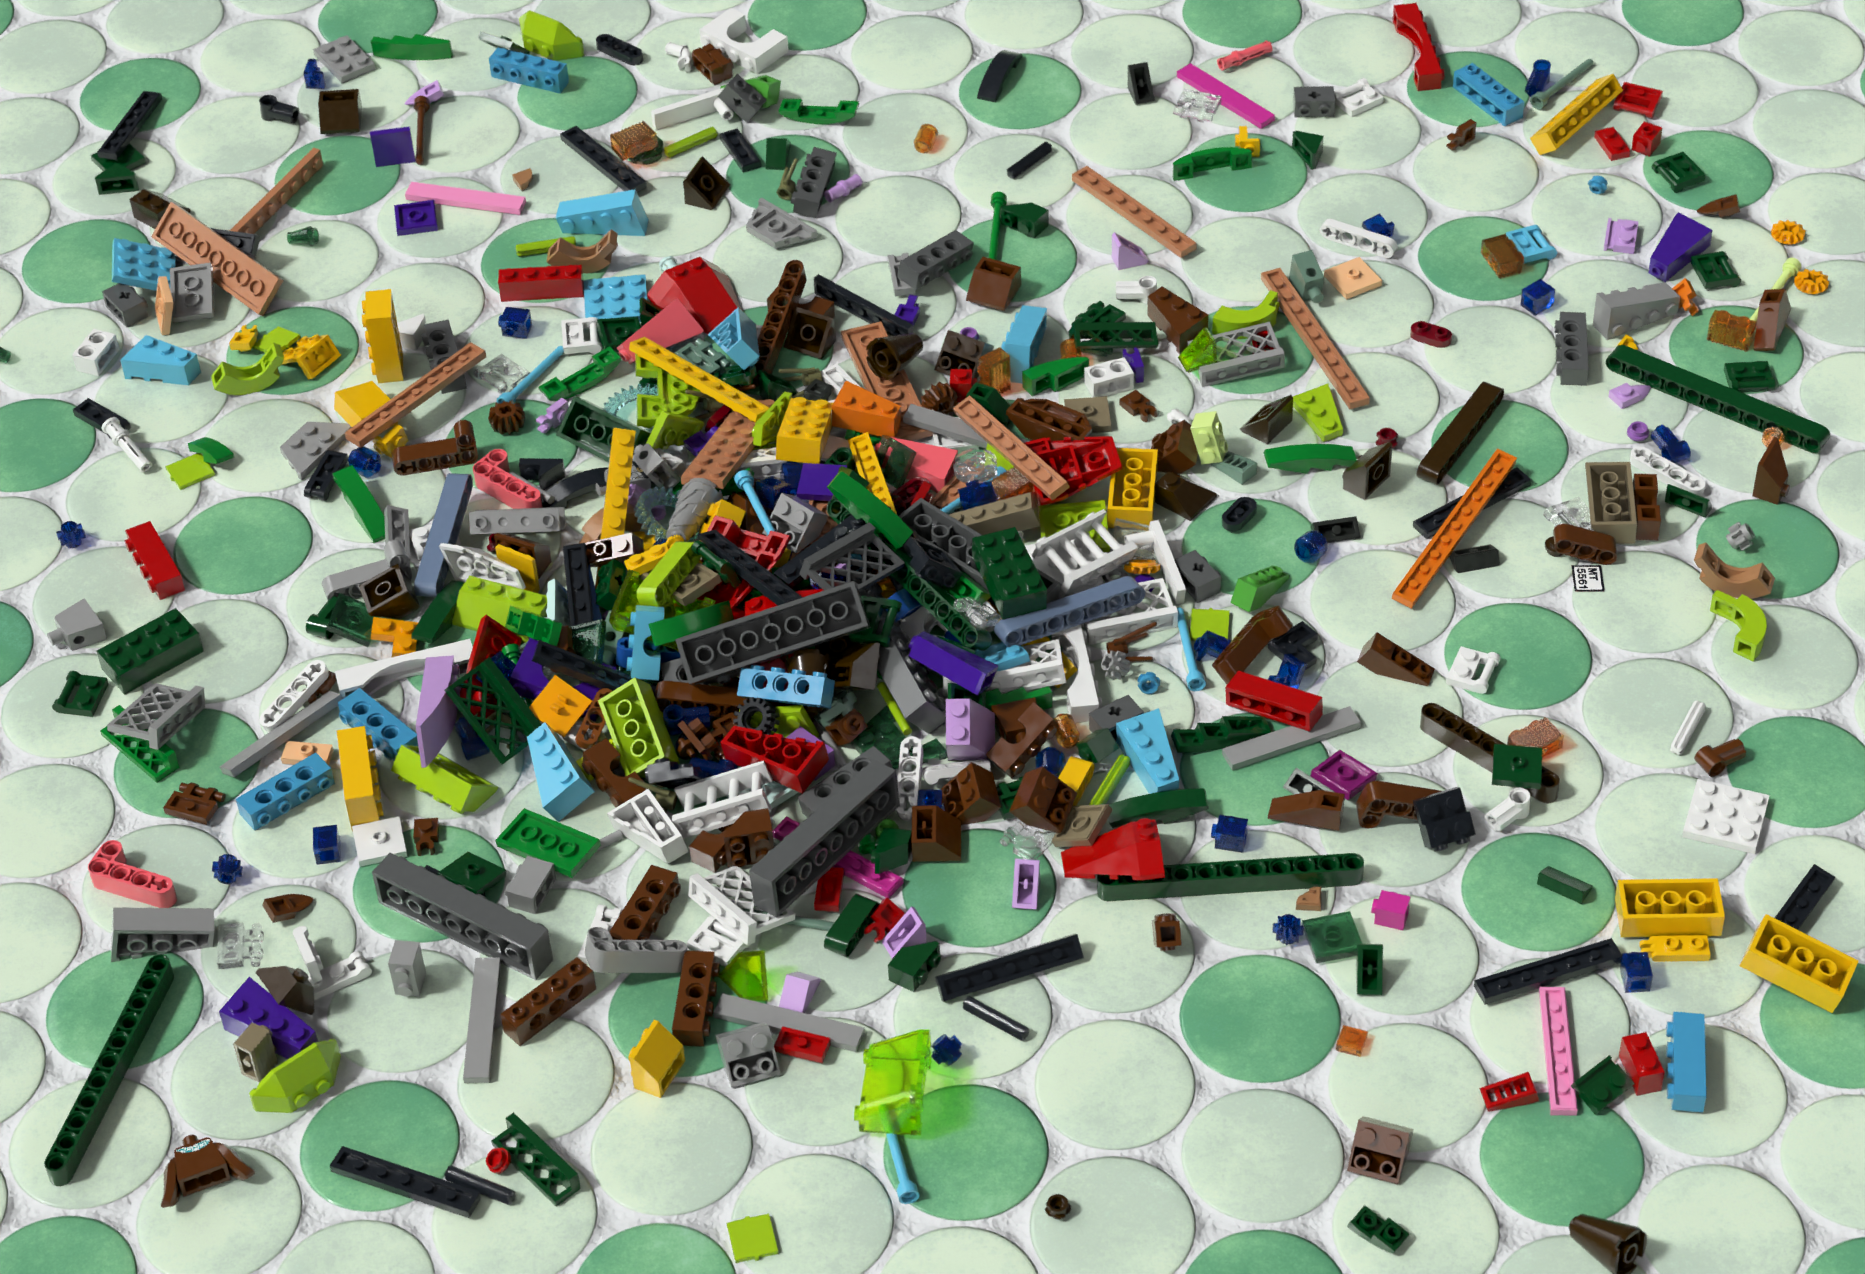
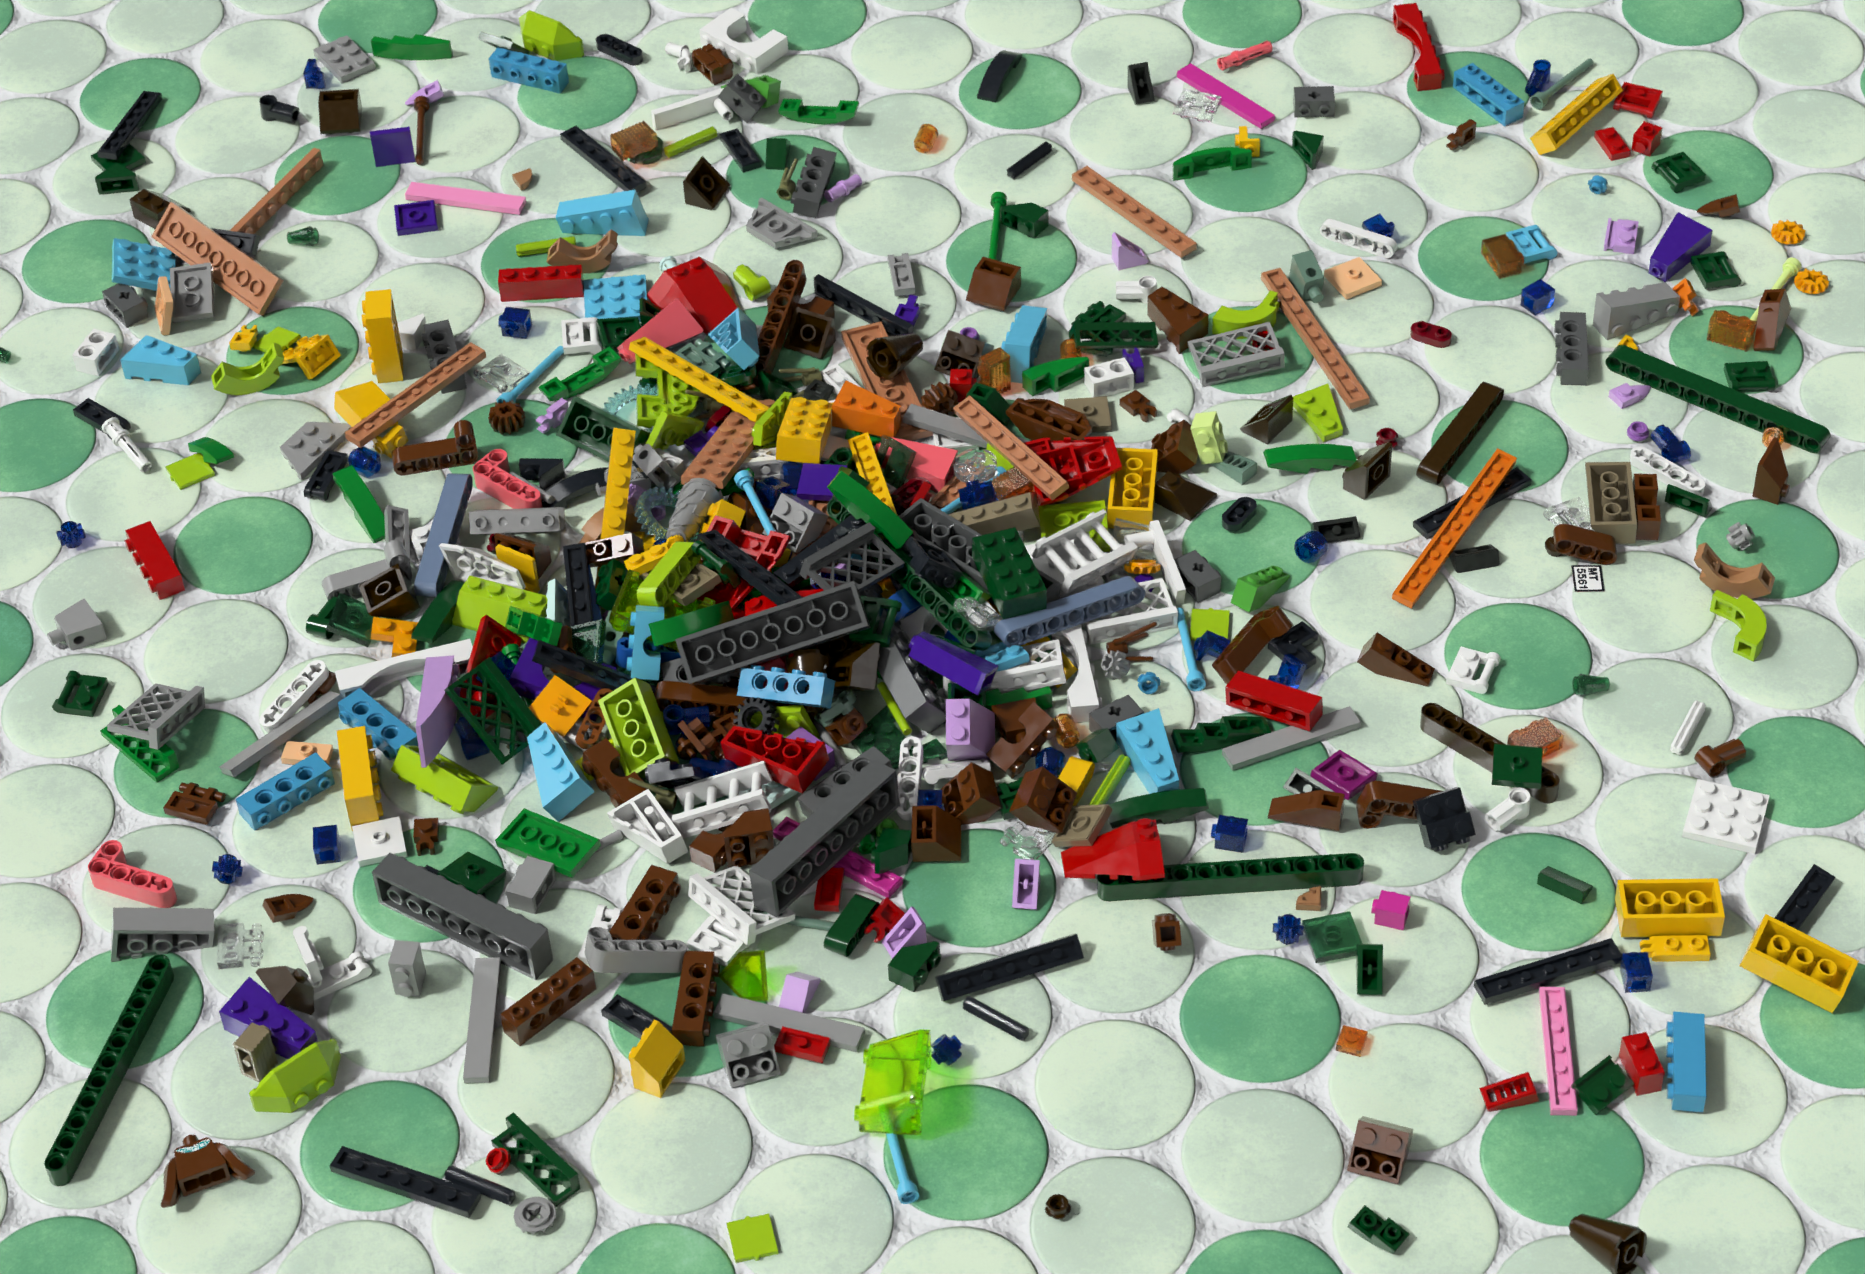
dark green brick [96,608,204,695] -> none
dark grey brick [897,230,974,290] -> none
clear neon green slope [1178,327,1217,373] -> none
white plate [1334,78,1383,117] -> none
none -> light grey gear [514,1197,556,1236]
none -> black tile [601,994,672,1039]
none -> lime piece [733,264,771,301]
none -> clear green cone [1572,674,1610,697]

